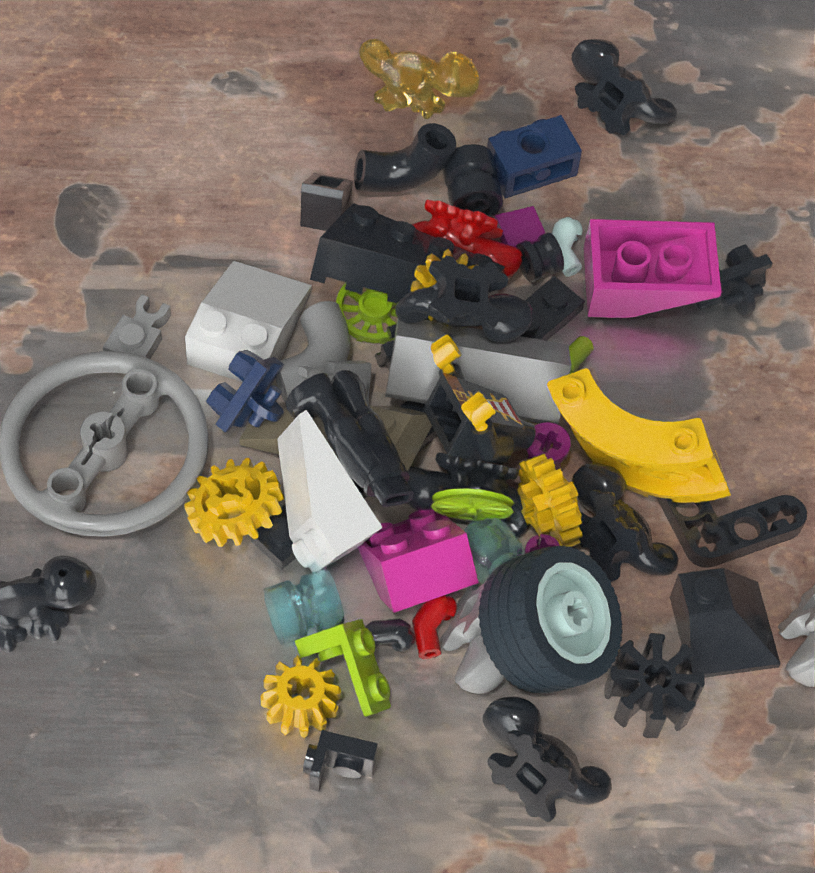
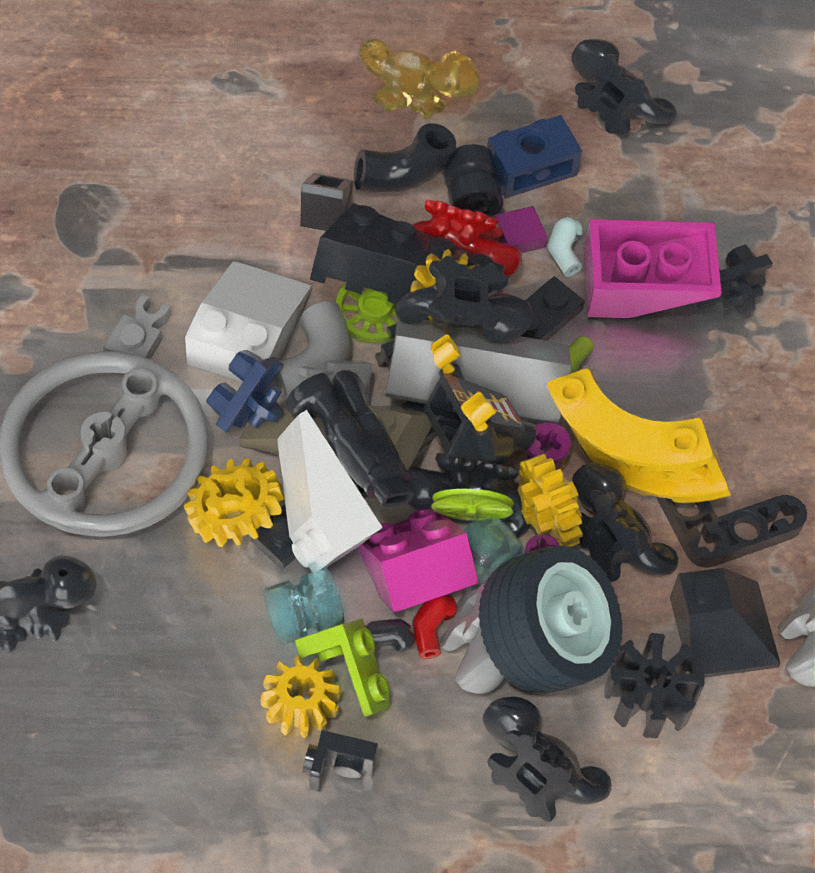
black wheel [516,232,564,282] -> none

